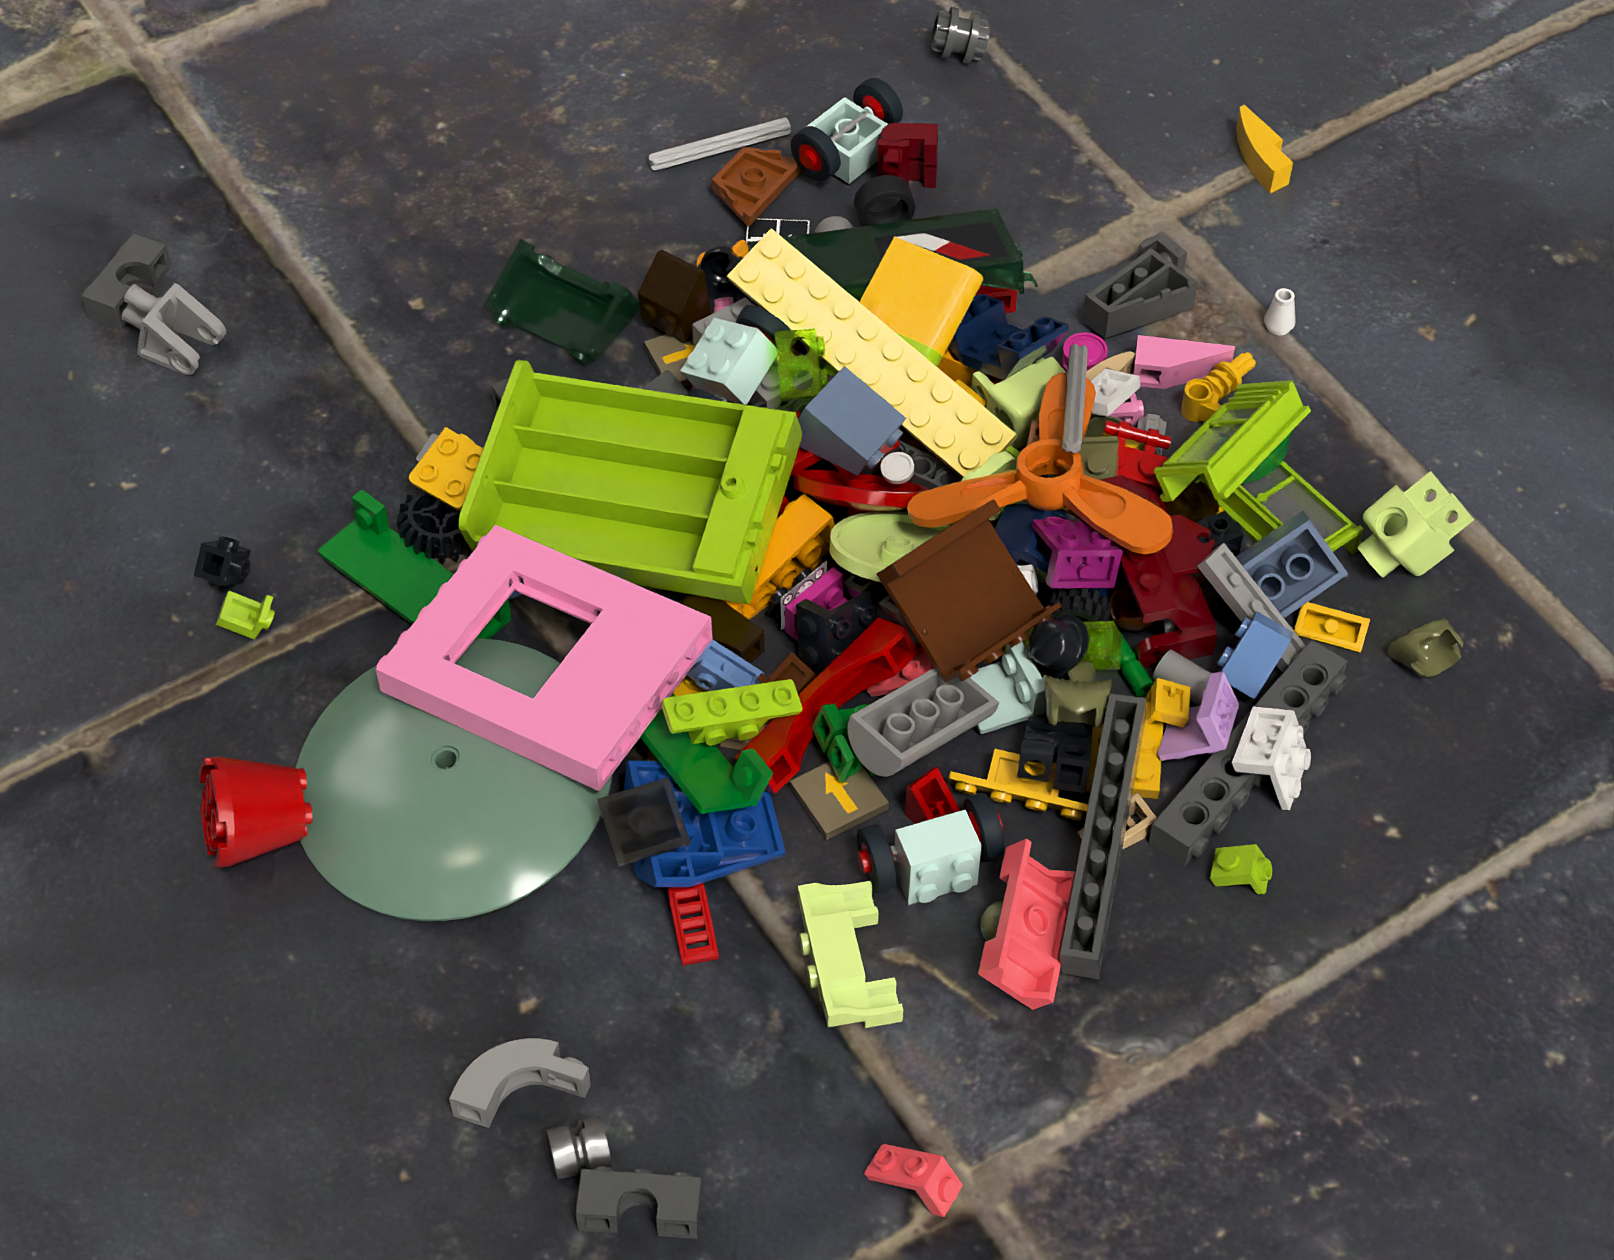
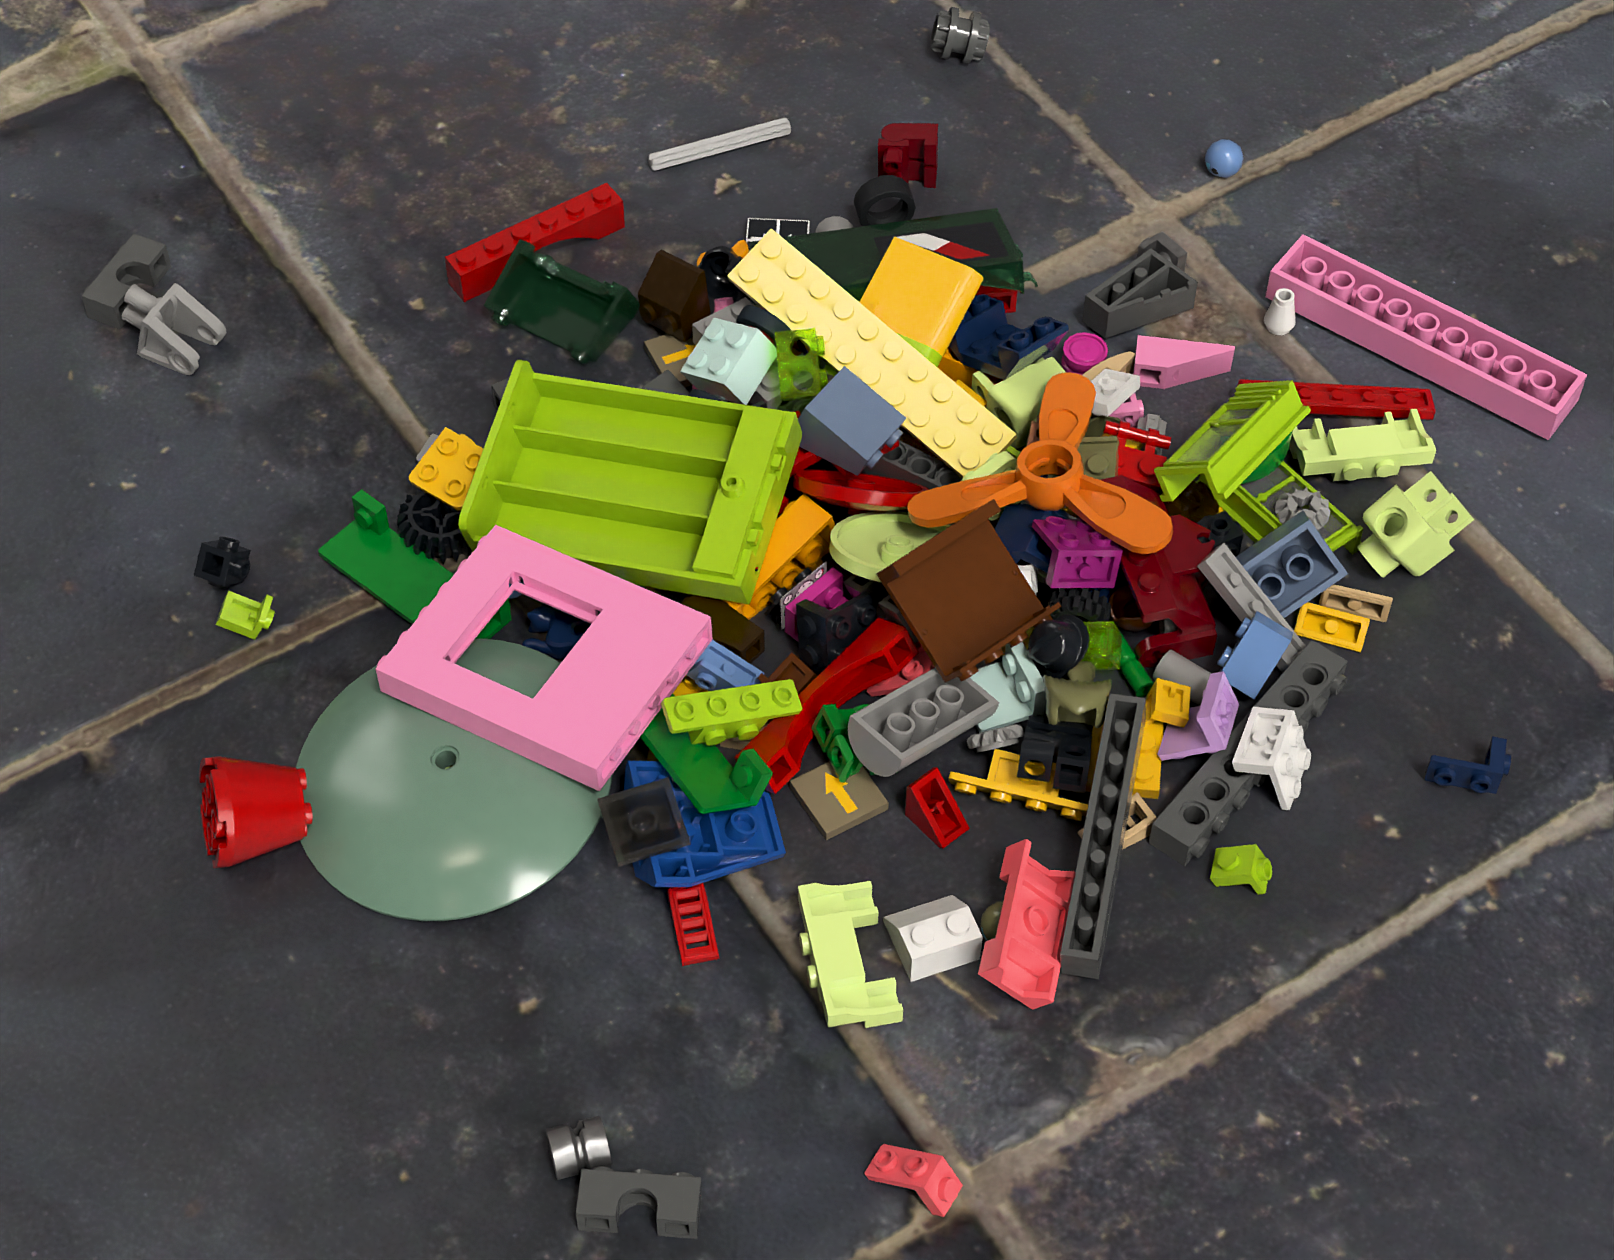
light grey arch [449,1038,591,1128] -> none
dark orange wing [711,147,802,226] -> none
brick [790,78,903,184] -> none
light aqua brick [857,793,1004,905] -> none
white piece [880,452,914,484] -> none
light grey axle [1062,344,1088,454] -> none
yellow piece [1181,352,1256,422] -> none
yellow slope [1236,105,1293,194] -> none
olive hair [1387,618,1464,678] -> none
none -> red arch [445,183,625,302]
none -> dark blue animal [522,604,590,659]
none -> white slope [883,895,983,982]
none -> light grey gear [967,724,1024,752]
none -> medium blue piece [1205,139,1244,178]
none -> red tile [1237,379,1436,420]
none -> bright pink brick [1265,234,1587,440]
none -> light grey gear [1275,486,1331,530]
none -> yellowish green bracket [1289,409,1436,481]
none -> tan slope [1319,584,1393,622]
none -> dark blue bracket [1425,736,1511,794]

